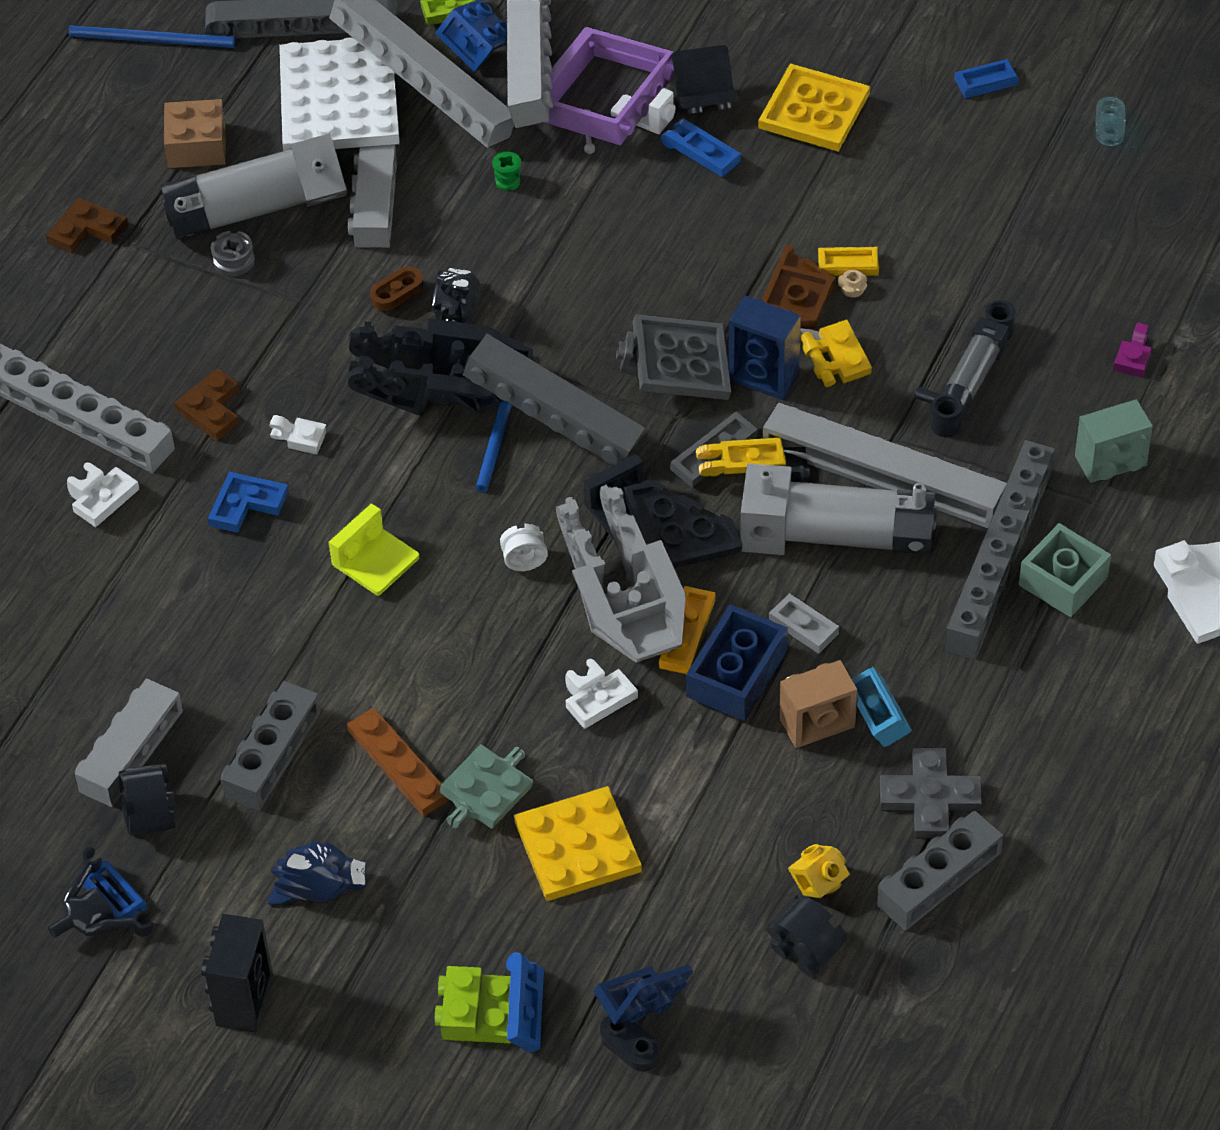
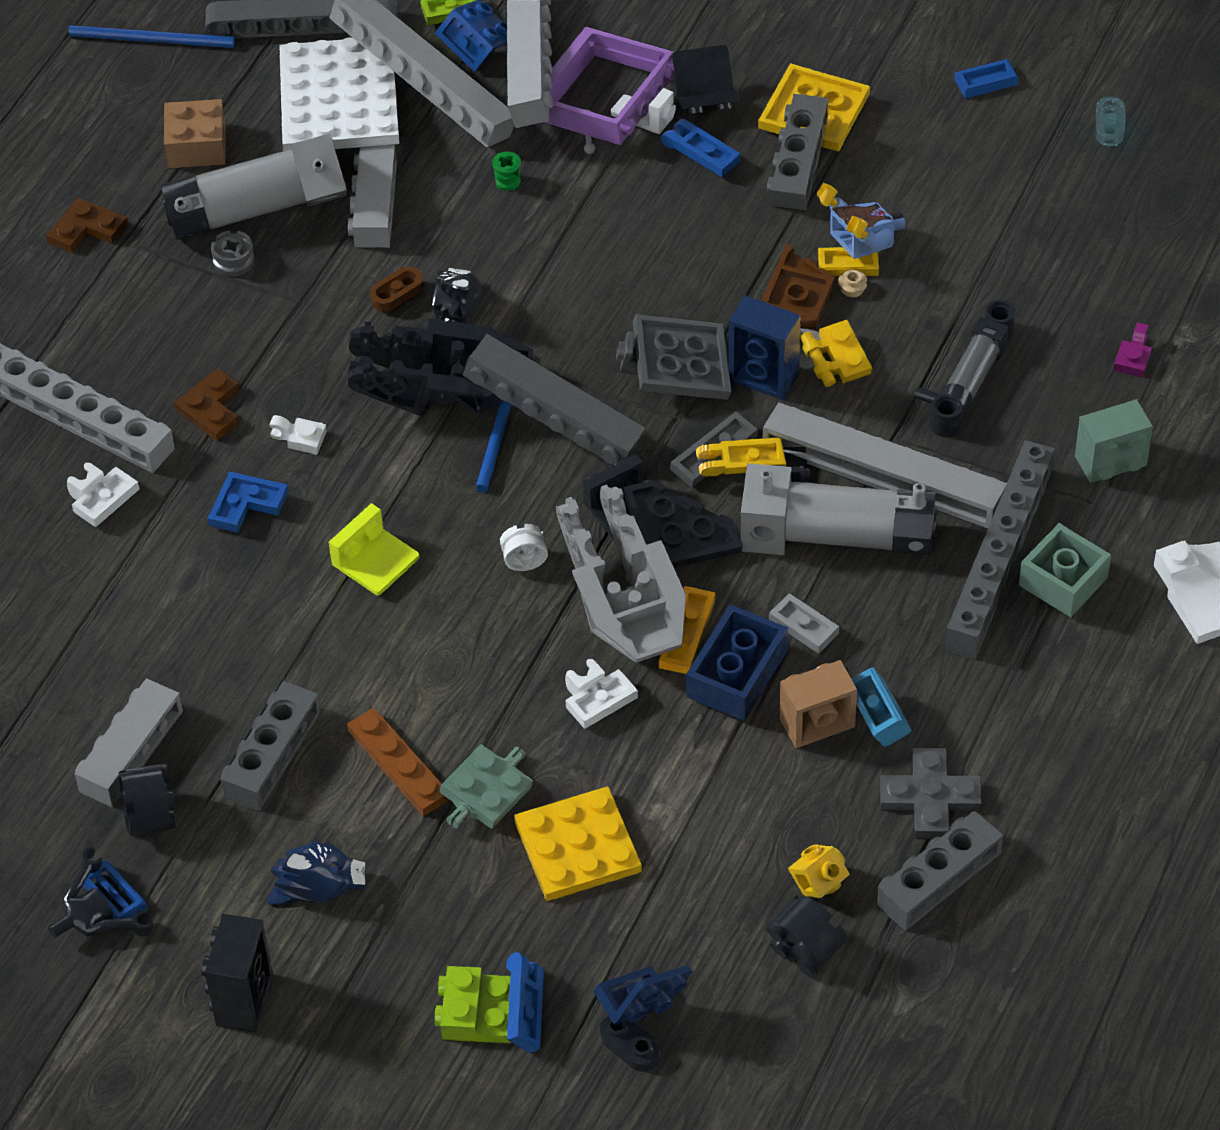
none -> dark grey brick [767,94,829,211]
none -> torso [817,183,905,259]

